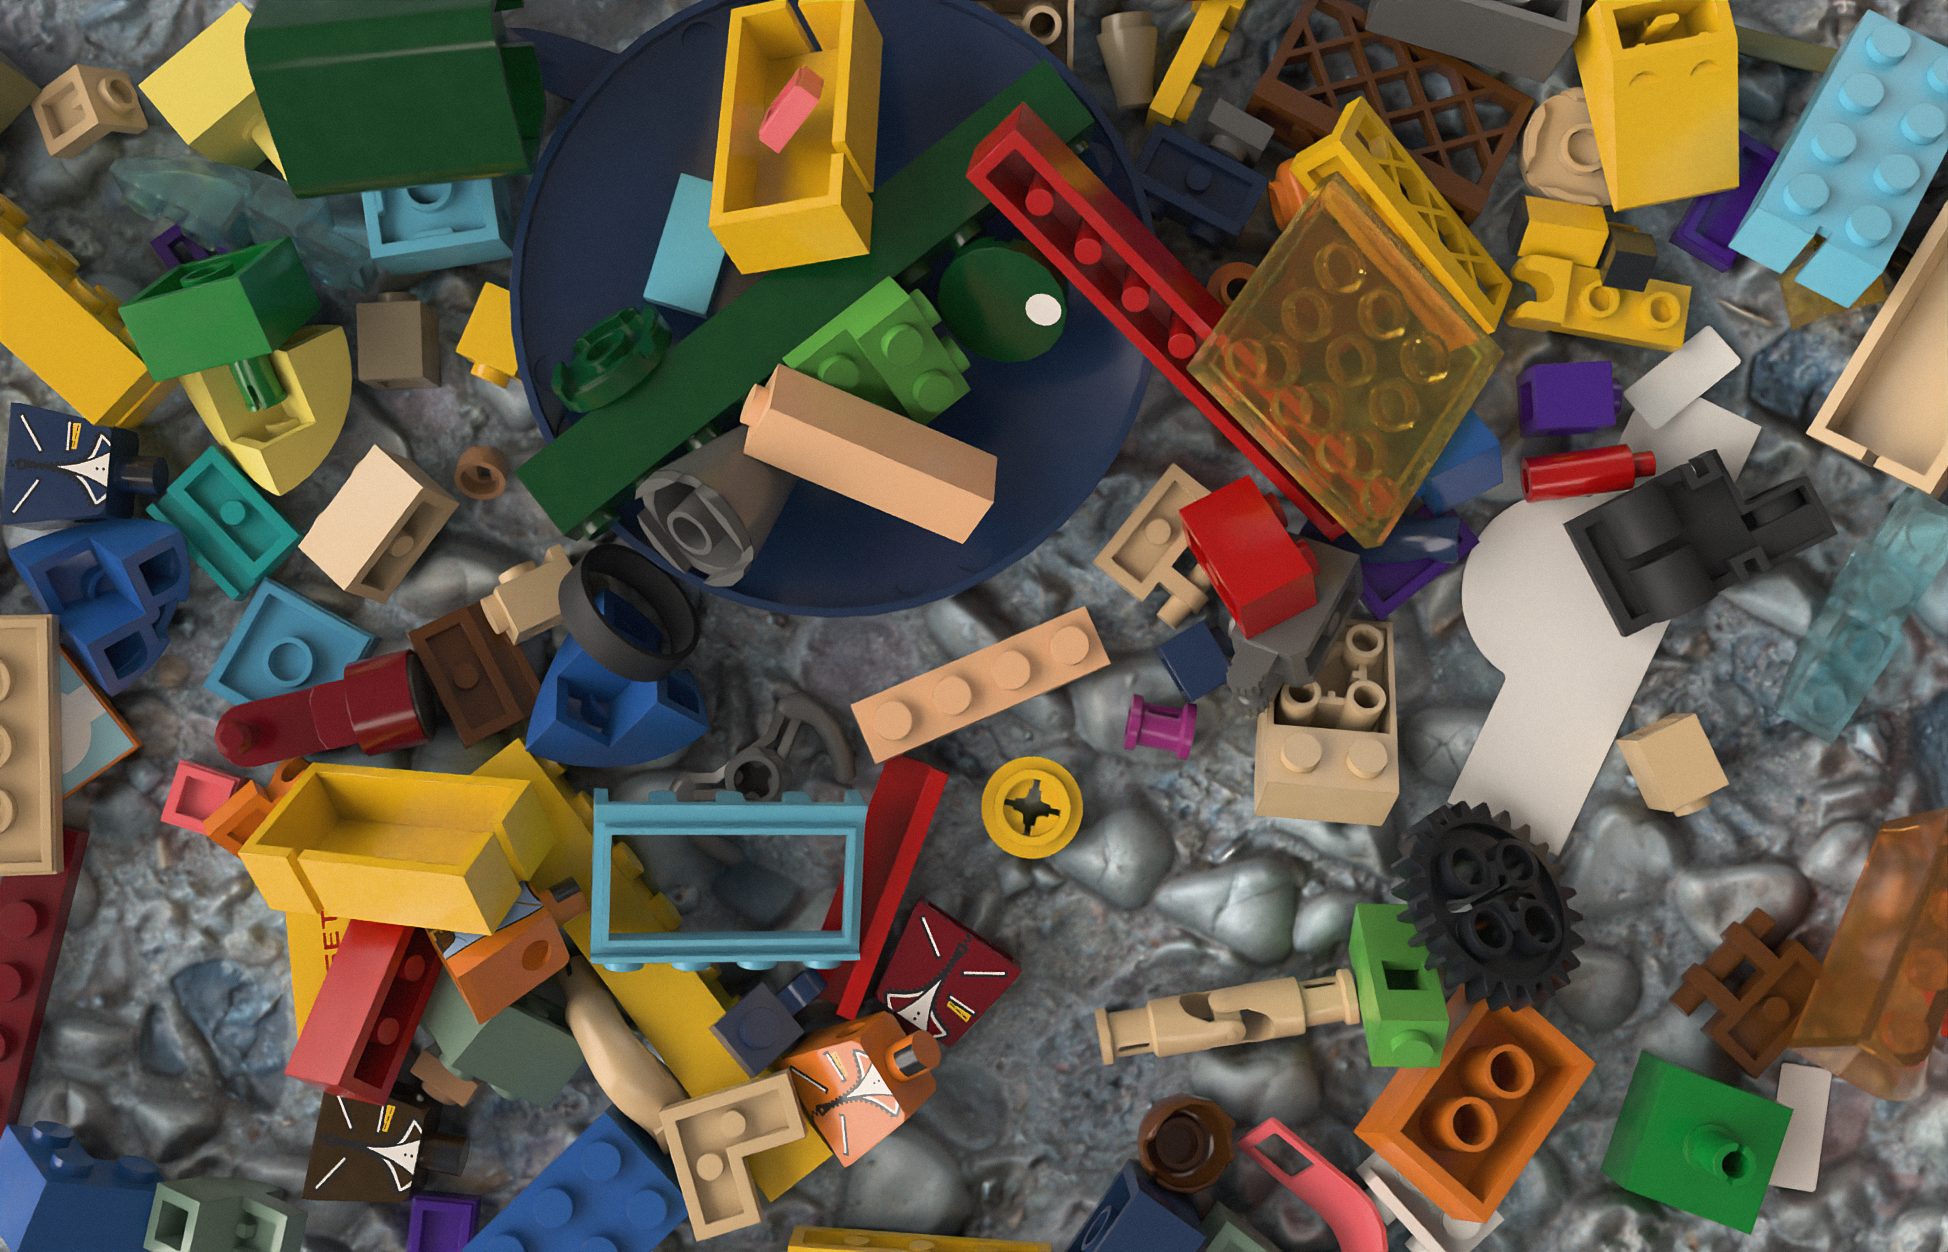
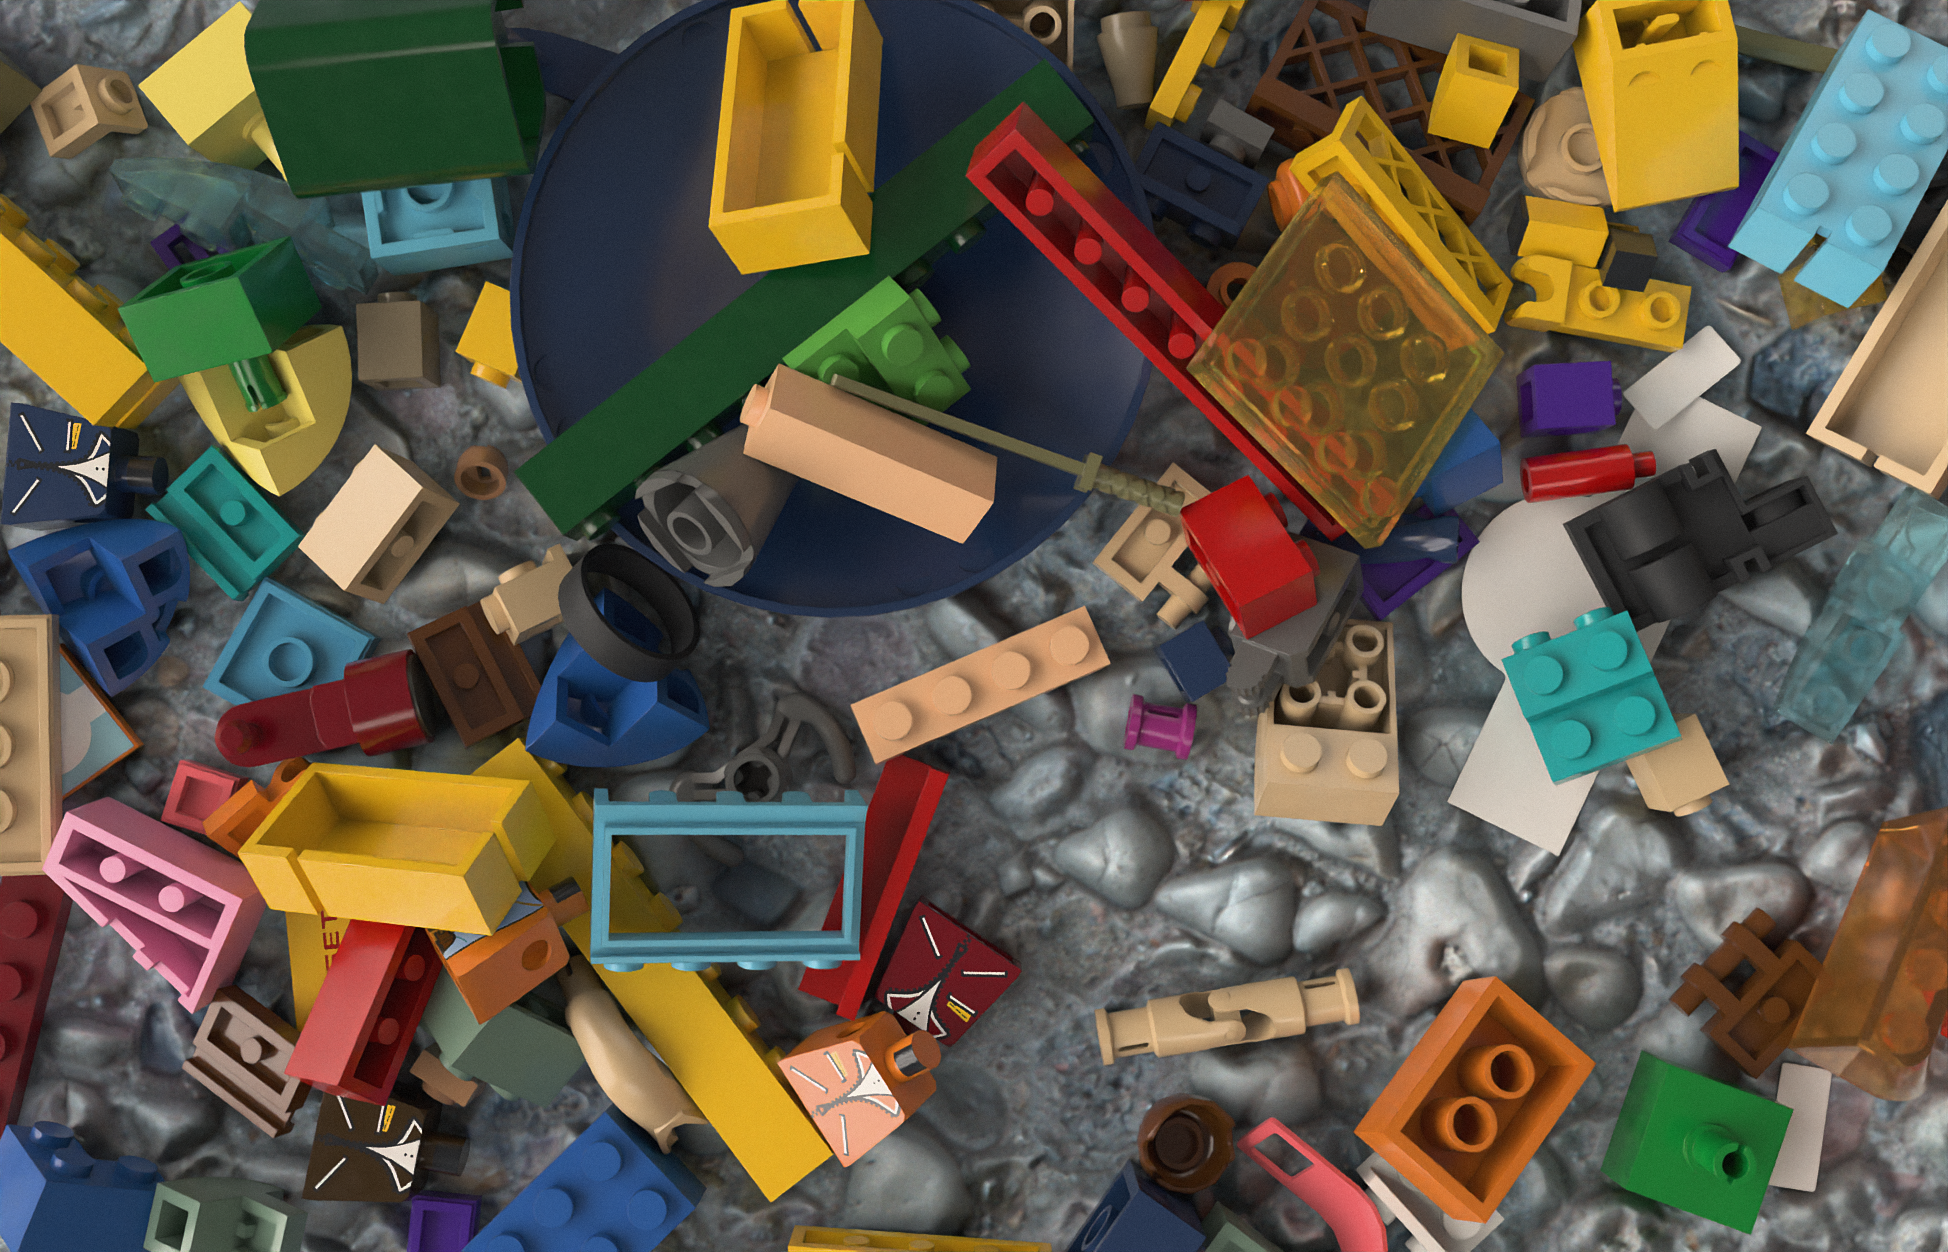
dark green tile [551,305,673,413] -> none
medium azure tile [643,173,728,320] -> none
tan plate [659,1068,808,1242] -> none
dark blue plate [708,967,829,1079] -> none
coral tile [759,65,824,154] -> none
dark green tile [937,237,1070,363] -> none
yellow gear [981,756,1083,859] -> none
bright green brick [1348,903,1450,1068] -> none
black gear [1391,801,1585,1012] -> none
none -> bright pink wedge [42,797,267,1014]
none -> plate [182,984,312,1139]
none -> olive sword [830,374,1185,517]
none -> yellow brick [1428,33,1519,149]
none -> teal plate [1501,607,1683,786]

